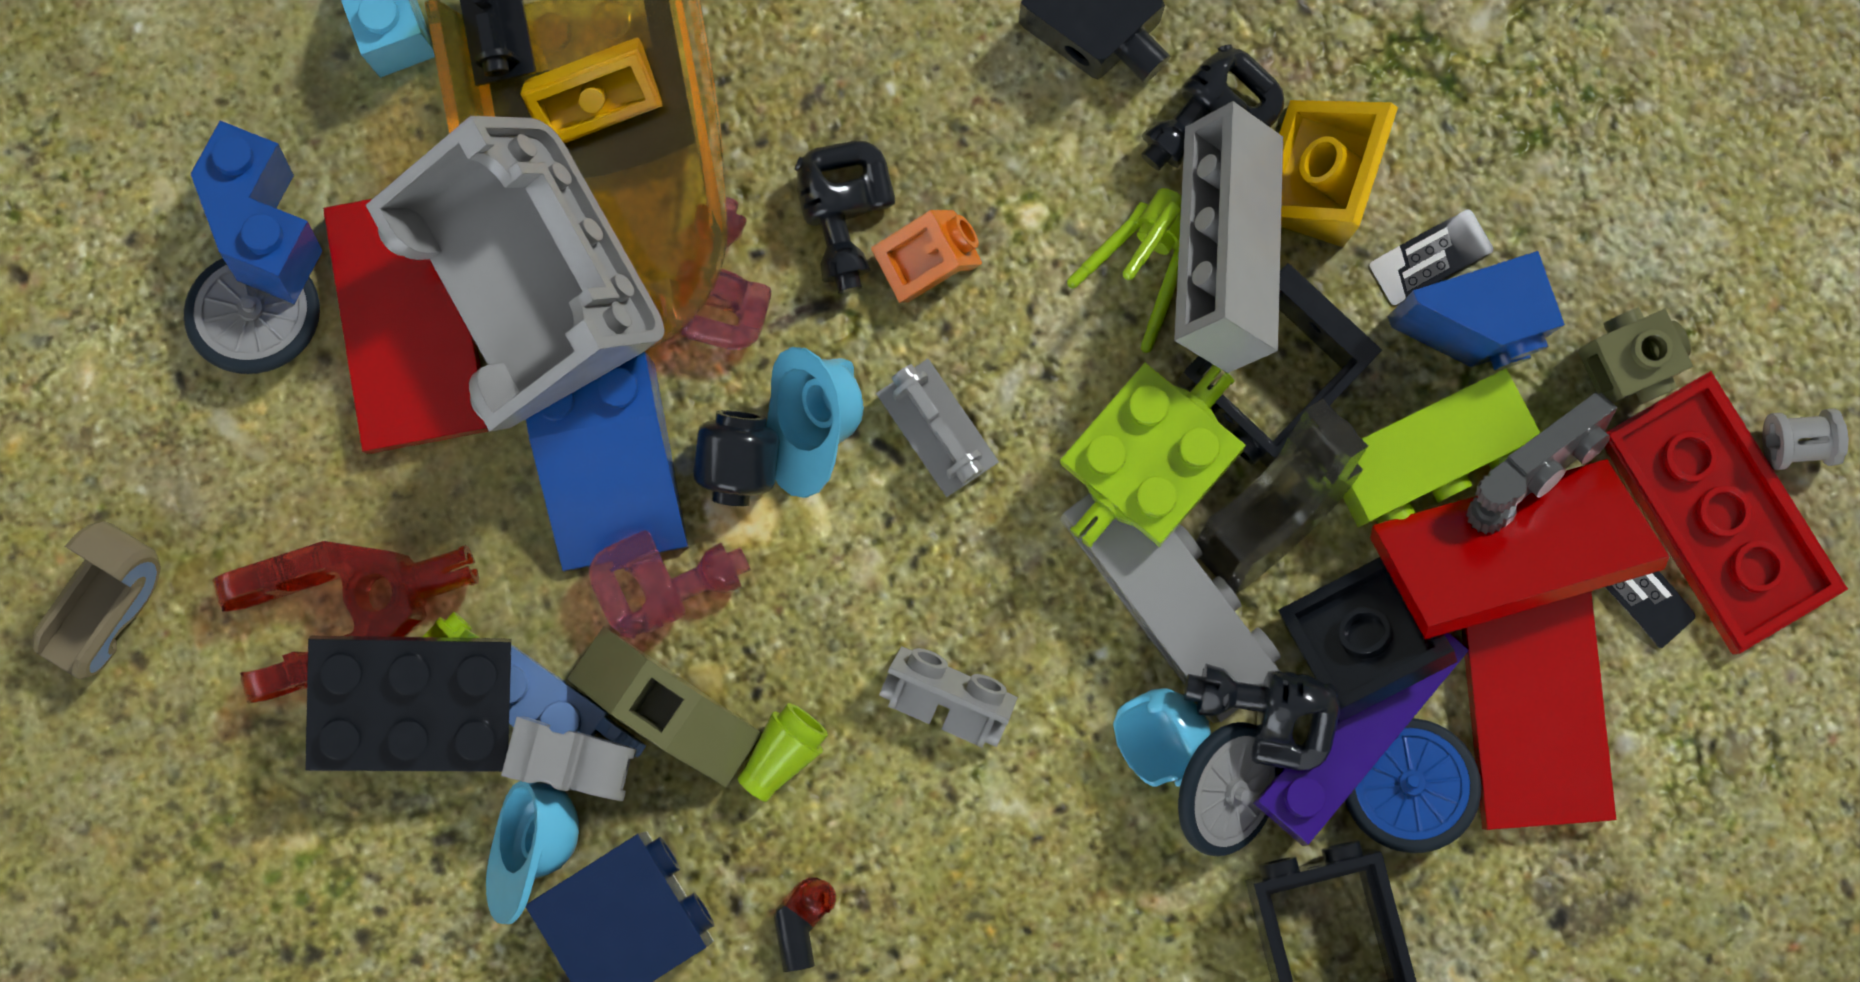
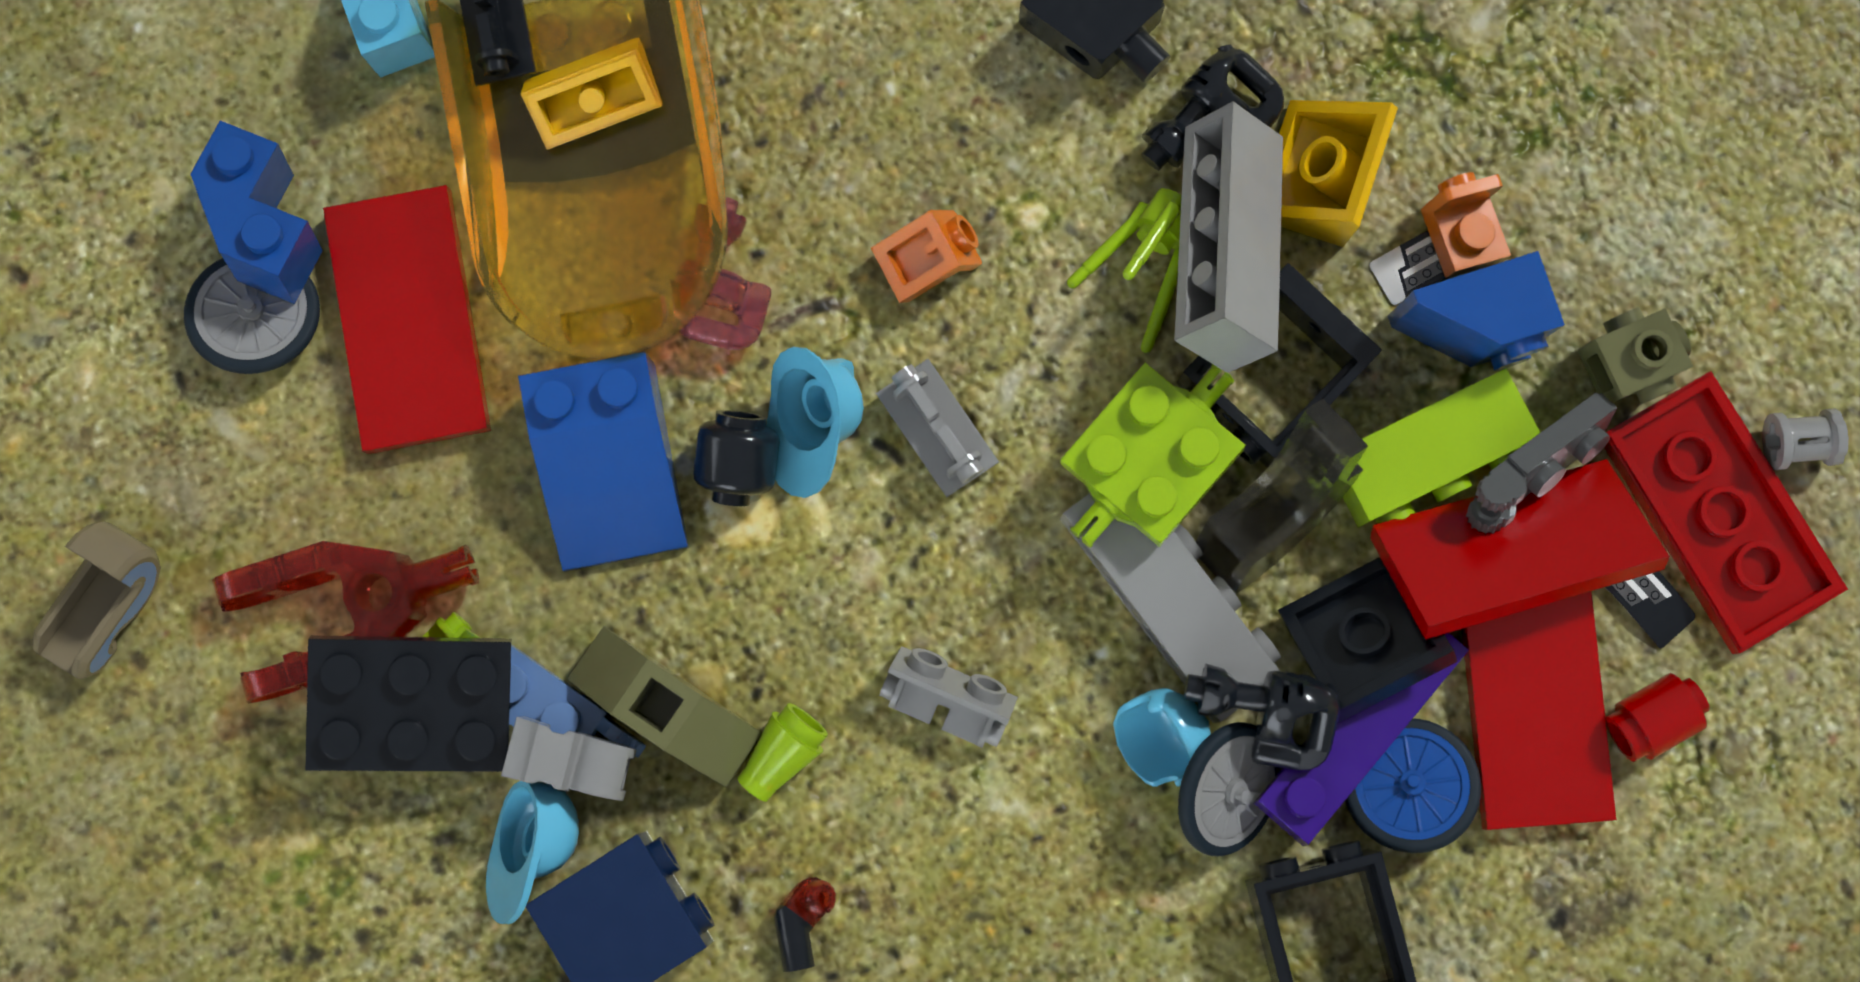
light grey windscreen [366,116,664,432] -> none
clear pink piece [589,530,751,639] -> none
black piece [794,141,895,294] -> none
none -> orange bracket [1420,172,1511,279]
none -> red brick [1605,673,1710,762]

